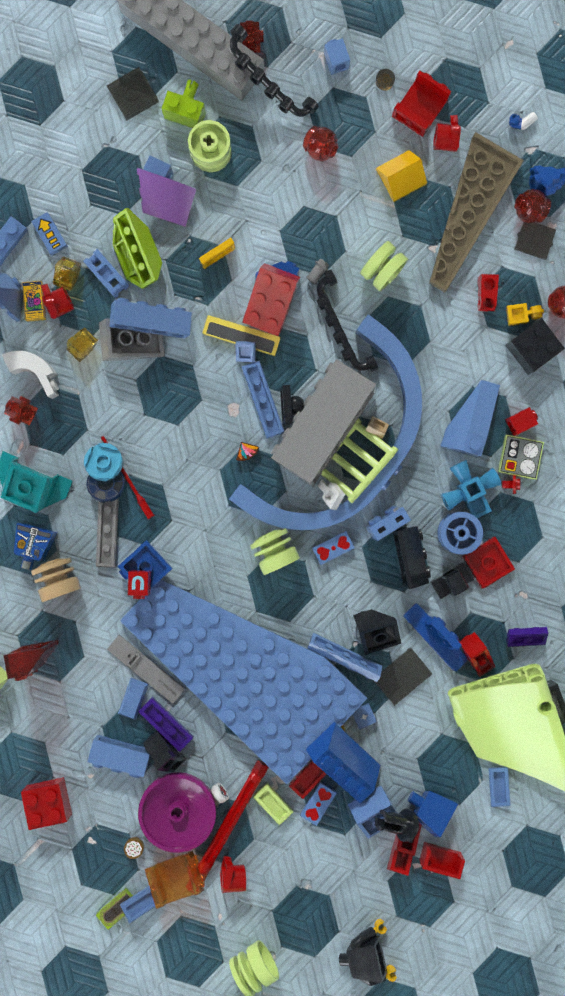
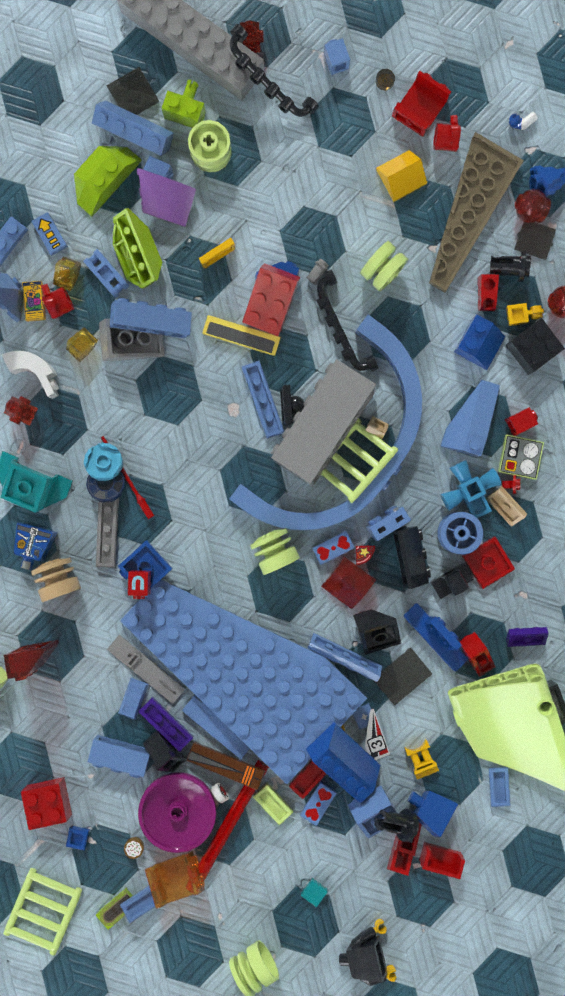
red piece [220,856,246,893] -> none
medium blue tile [235,341,256,362] -> none
tile [236,442,260,461] -> none
clear red piece [303,126,338,162] -> none
white plate [318,479,345,510] -> none
none -> yellowish green bar [3,868,82,955]
none -> blue tile [66,826,90,851]
none -> lime wedge [74,146,142,217]
none -> medium blue brick [92,100,174,156]
none -> medium blue tile [182,695,250,760]
none -> reddish brown tile [187,742,265,790]
none -> teal tile [301,878,328,907]
none -> clear red slope [321,556,376,609]
none -> red tile [355,545,375,565]
none -> sticker [365,709,390,760]
none -> yellow piece [404,739,439,780]
none -> blue slope [454,314,506,370]
none -> tan plate [486,486,527,527]
none -> black piece [490,251,531,282]

